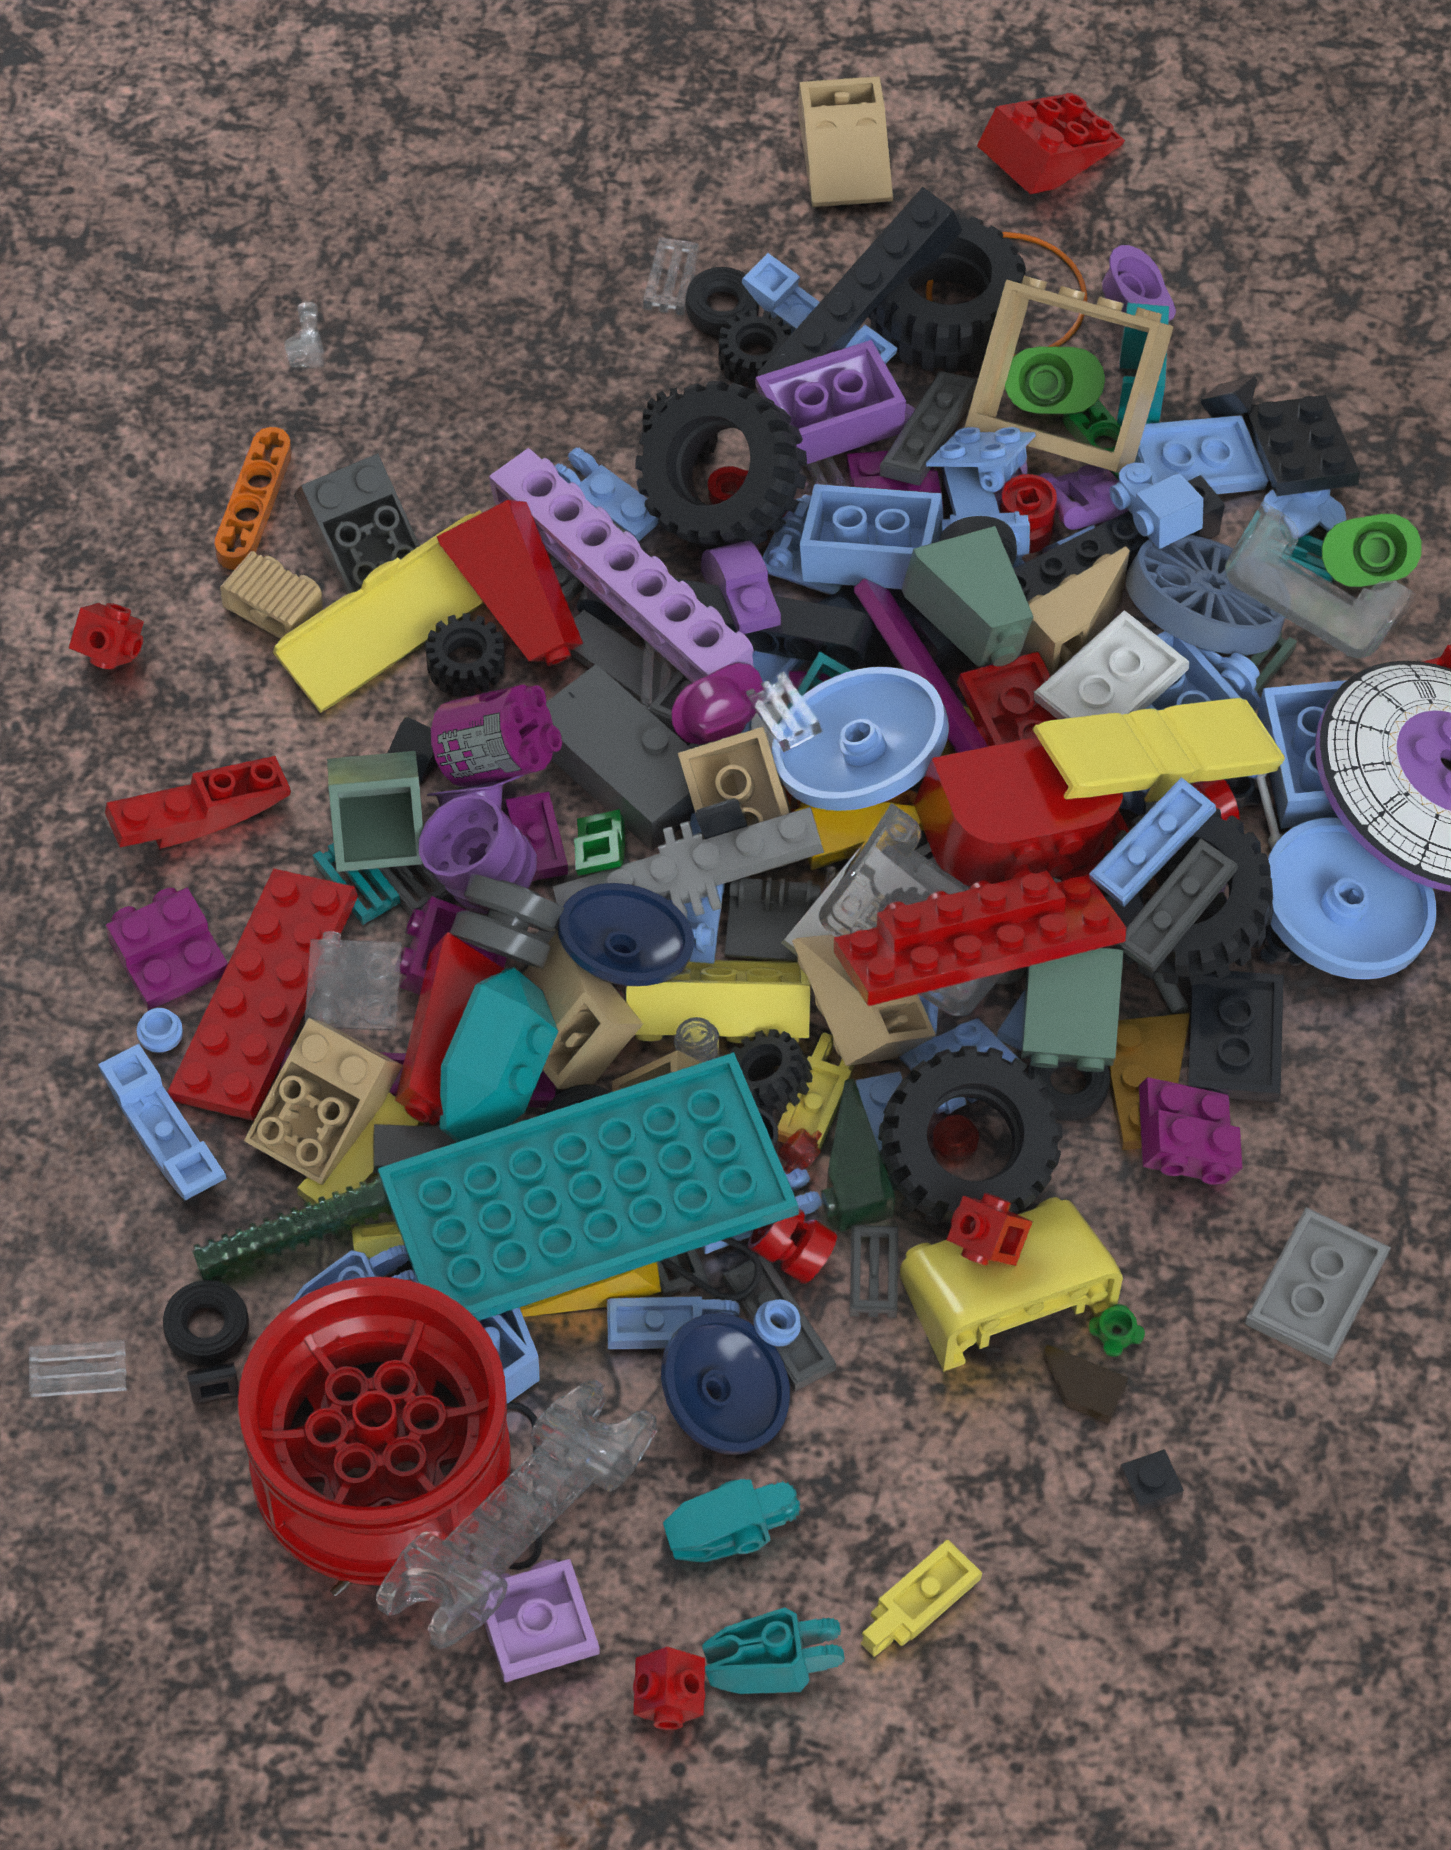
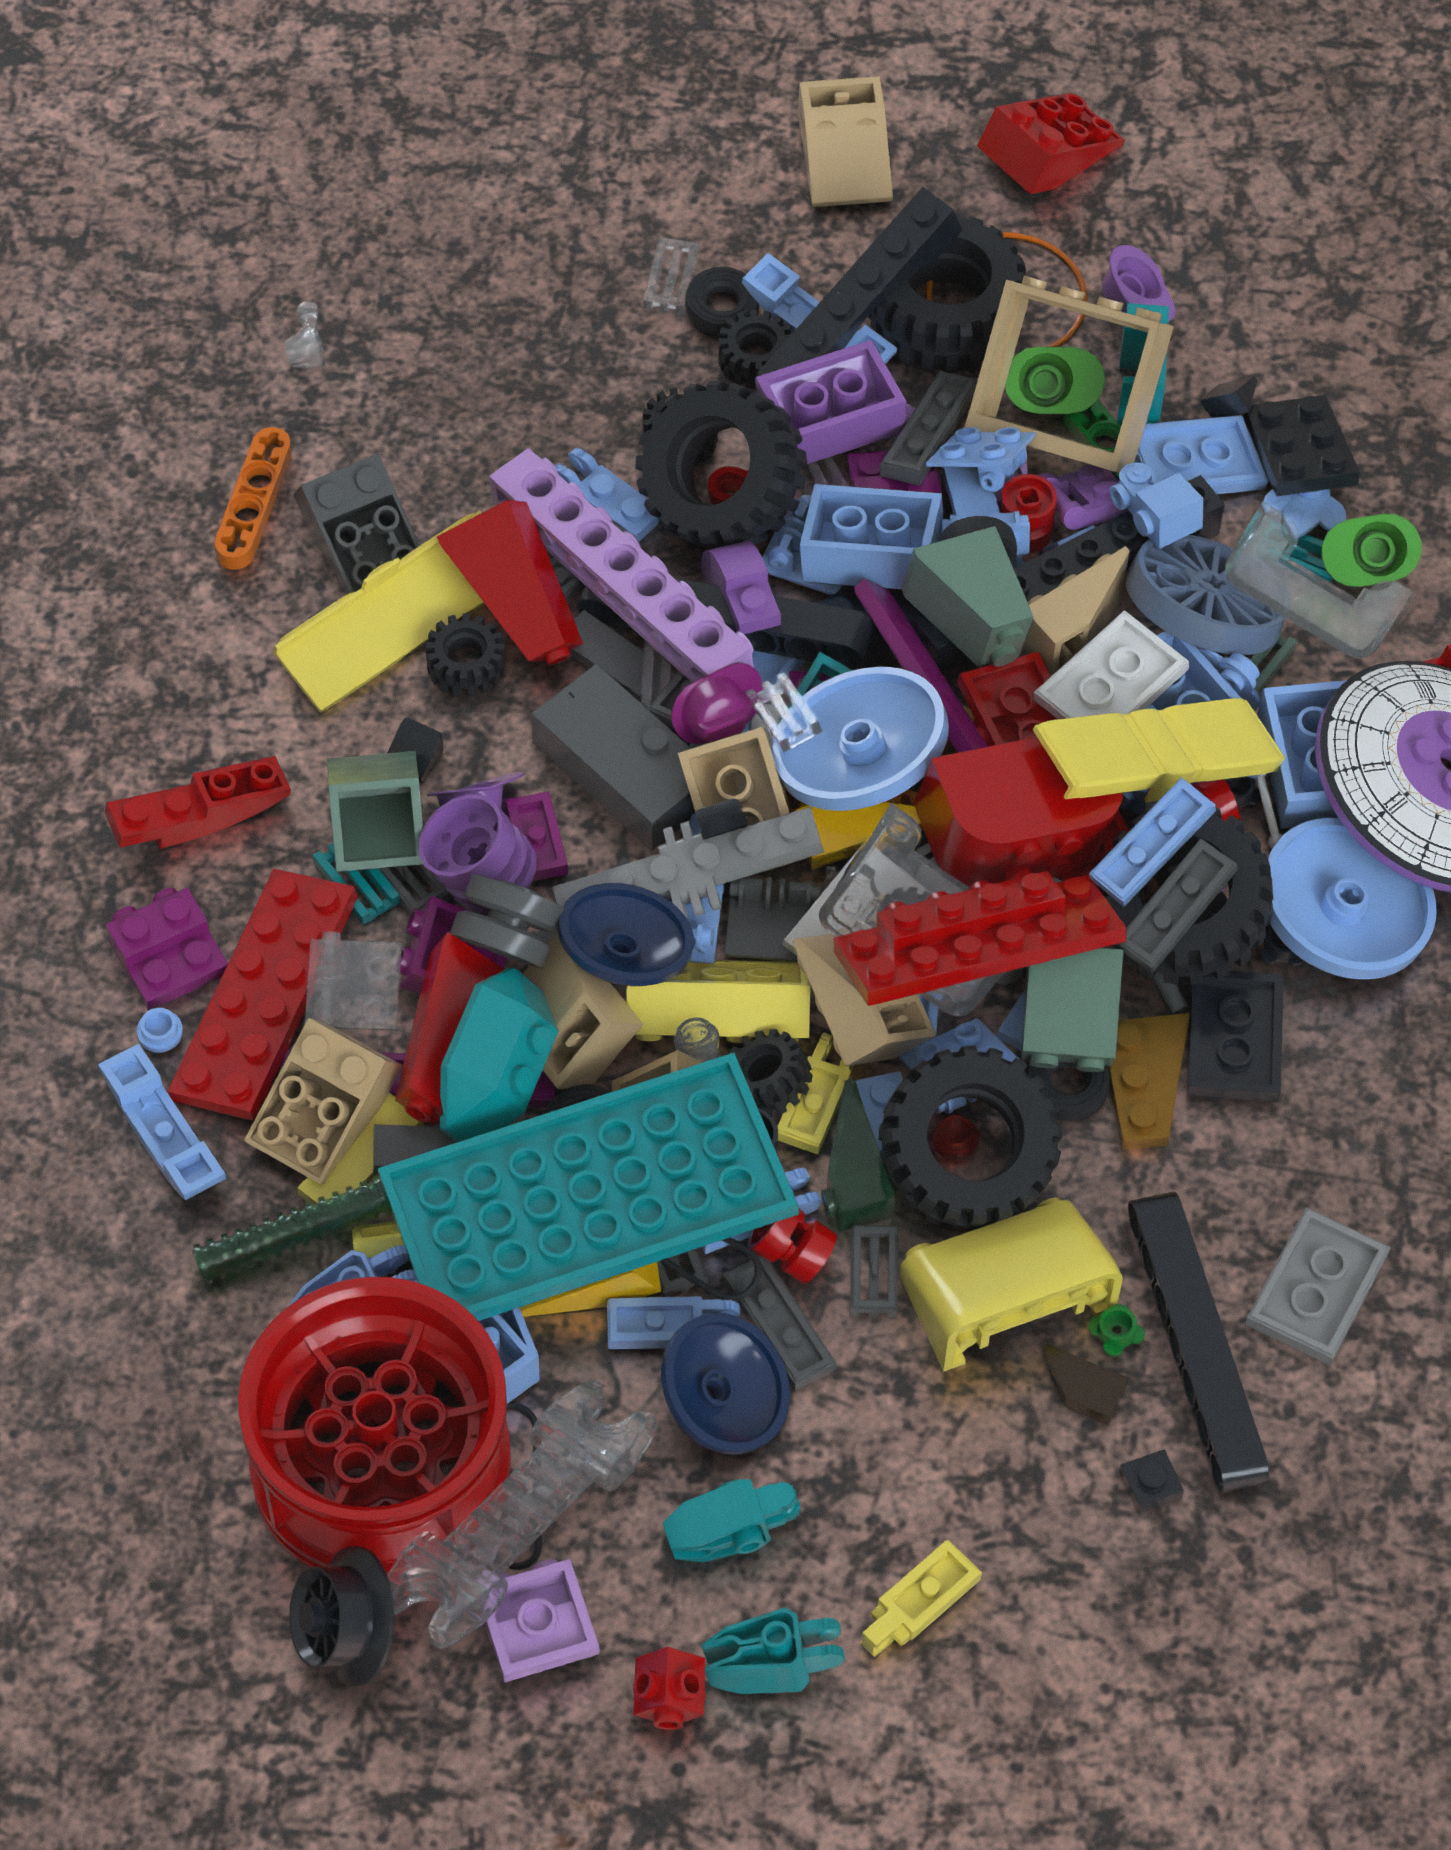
clear tile [29,1340,127,1397] -> none
red brick [69,603,144,670] -> none
black tyre [163,1280,249,1365] -> none
black slope [187,1362,239,1404] -> none
tan brick [220,551,323,639] -> none
magenta cylinder [431,684,562,788] -> none
green slope [574,809,625,876] -> none
light blue plate [754,1299,801,1346] -> none
clear red plate [778,1128,822,1174] -> none
red brick [946,1193,1033,1266] -> none
magenta plate [1139,1077,1243,1185] -> none
none -> black piece [289,1546,394,1686]
none -> black beam [1128,1191,1269,1494]

